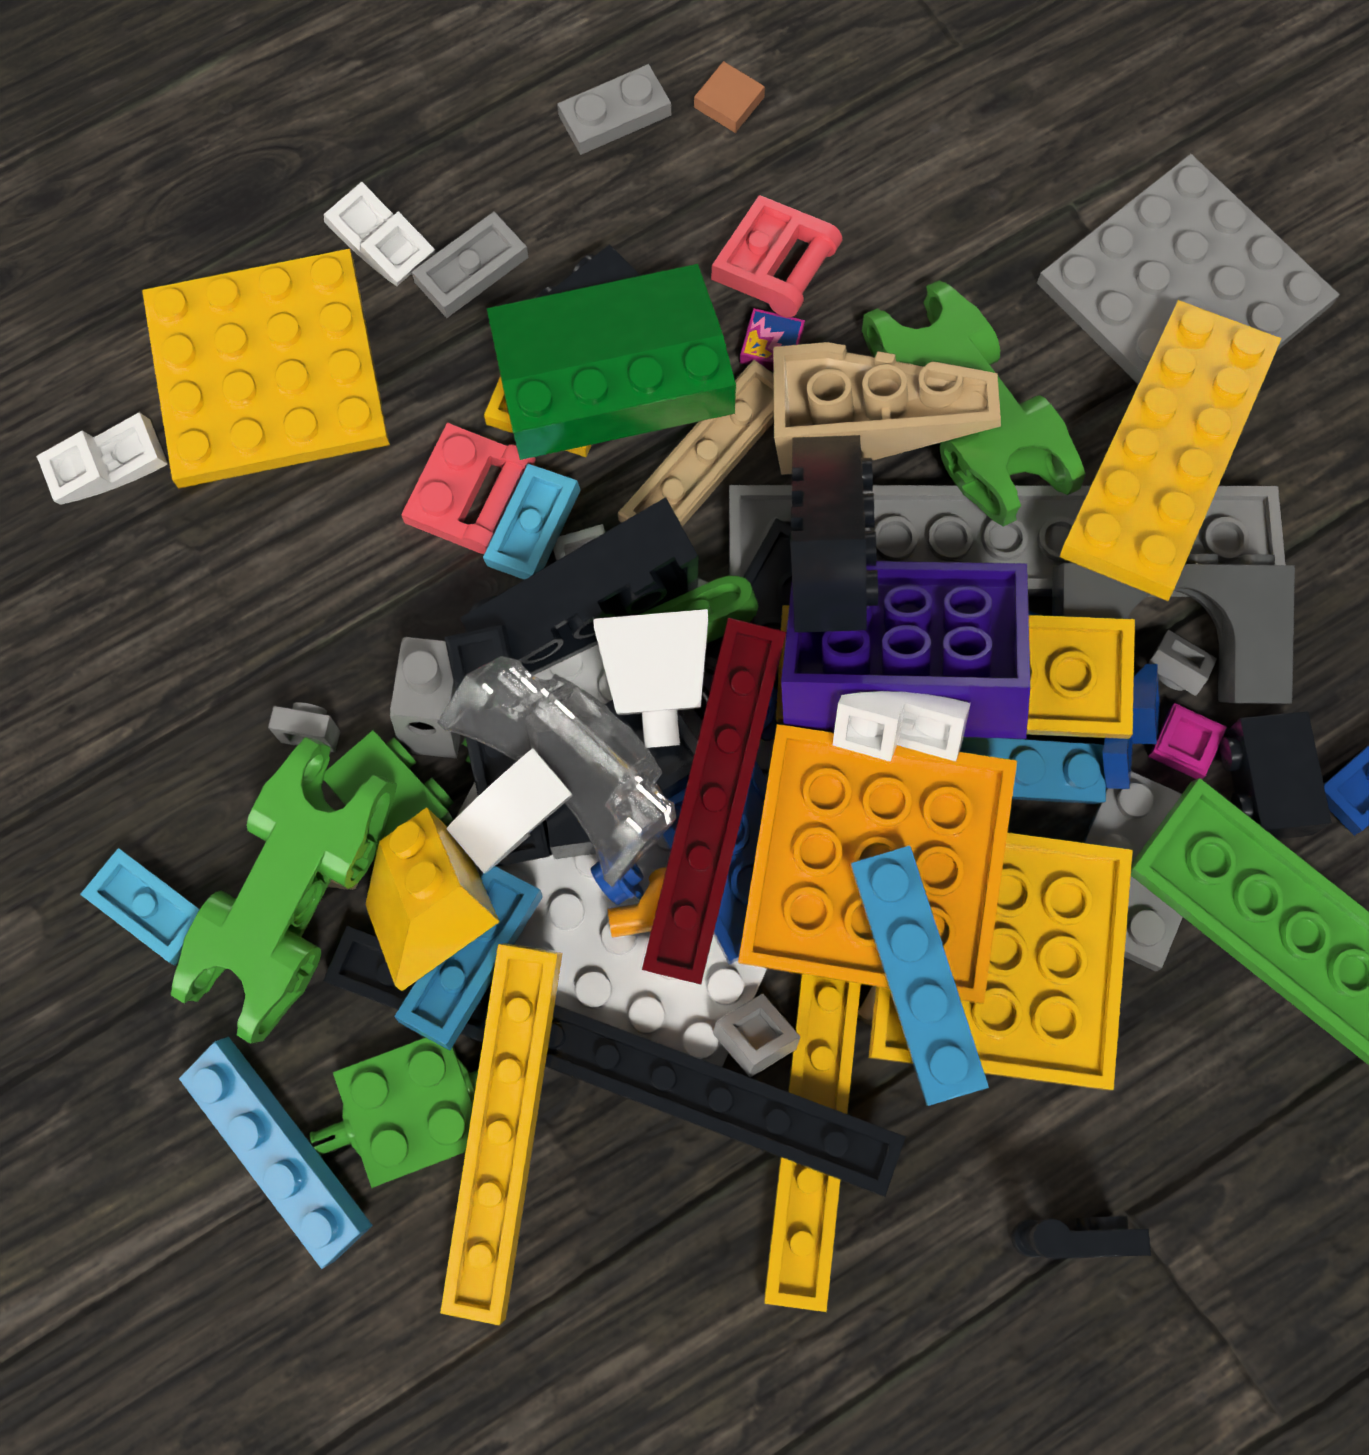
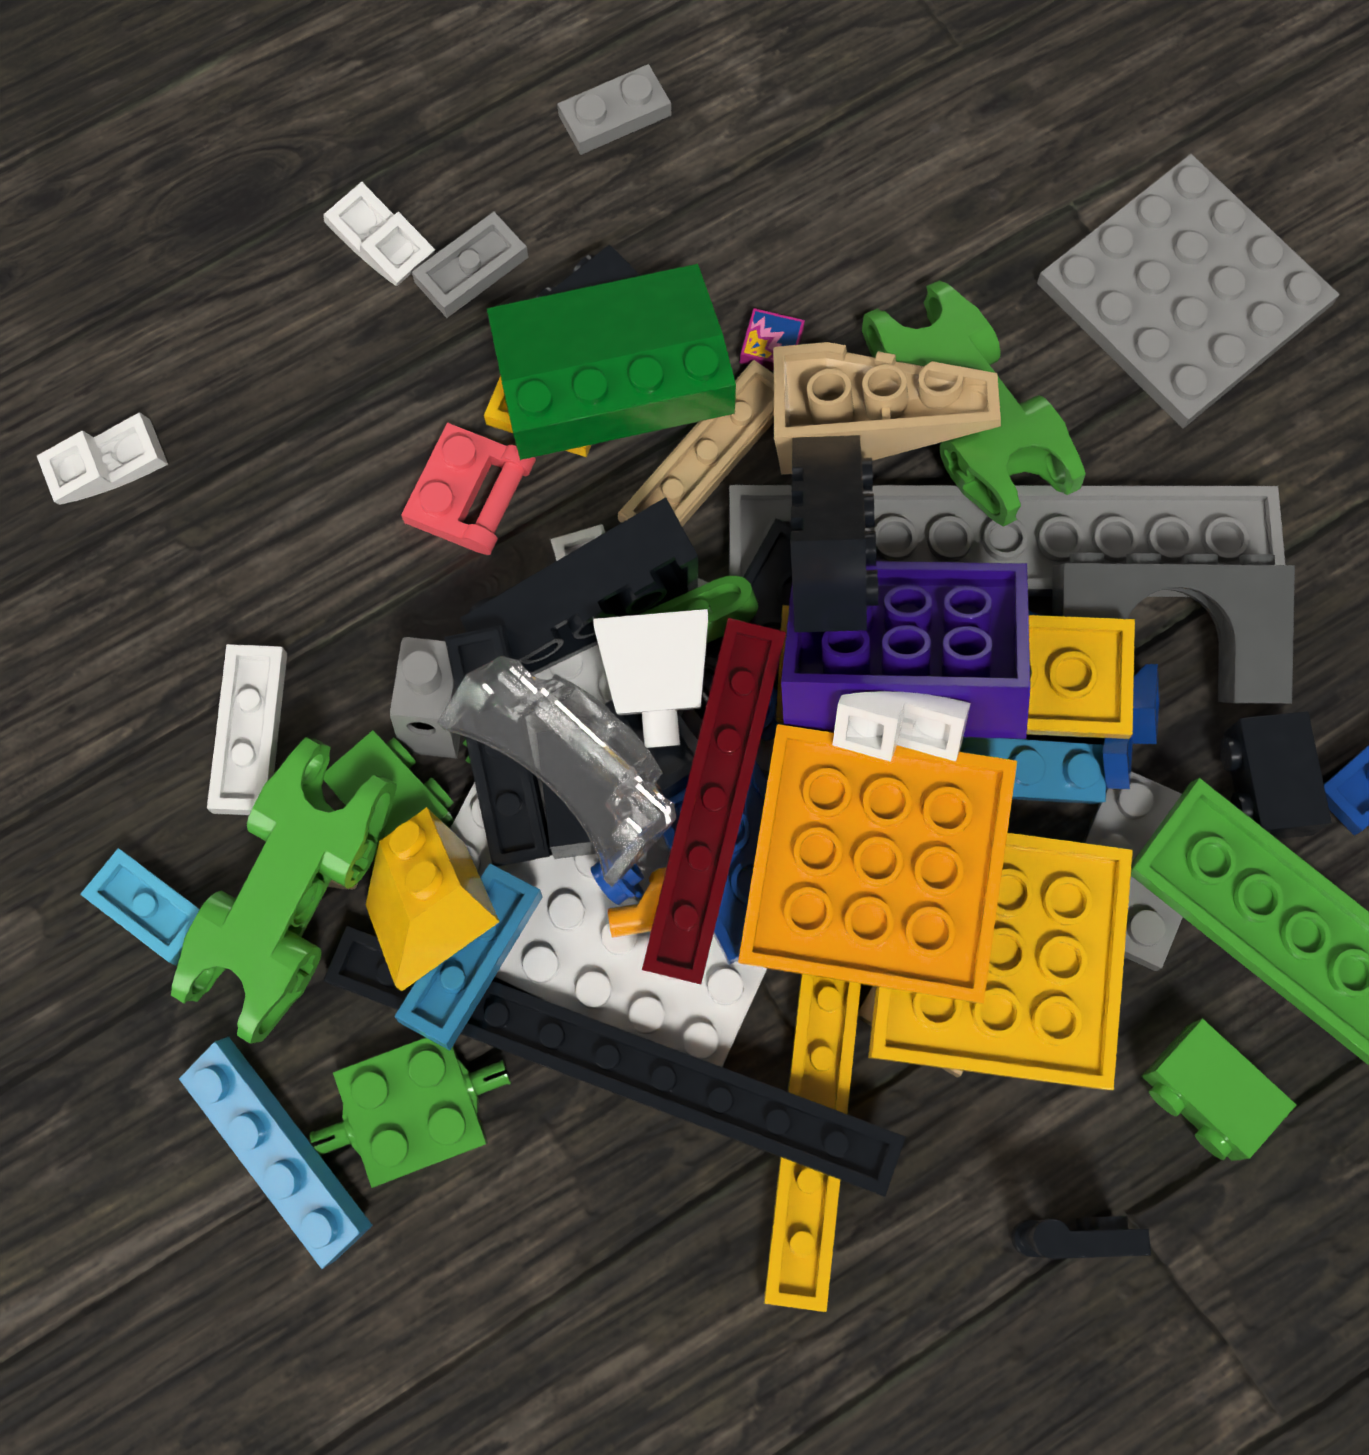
yellow plate [142,249,390,488] -> none
light grey plate [268,702,340,752] -> none
yellow plate [440,943,563,1325] -> none
white slope [446,748,574,874] -> none
medium azure plate [483,464,581,580] -> none
nougat tile [694,61,765,133] -> none
coral plate [711,195,842,318] -> none
light grey plate [713,994,800,1078] -> none
dark azure plate [851,845,989,1106] -> none
yellow plate [1059,300,1282,601] -> none
light grey plate [1148,630,1217,696] -> none
dark pink tile [1148,703,1227,779] -> none
none -> white plate [207,644,287,815]
none -> bright green brick [1141,1019,1296,1161]

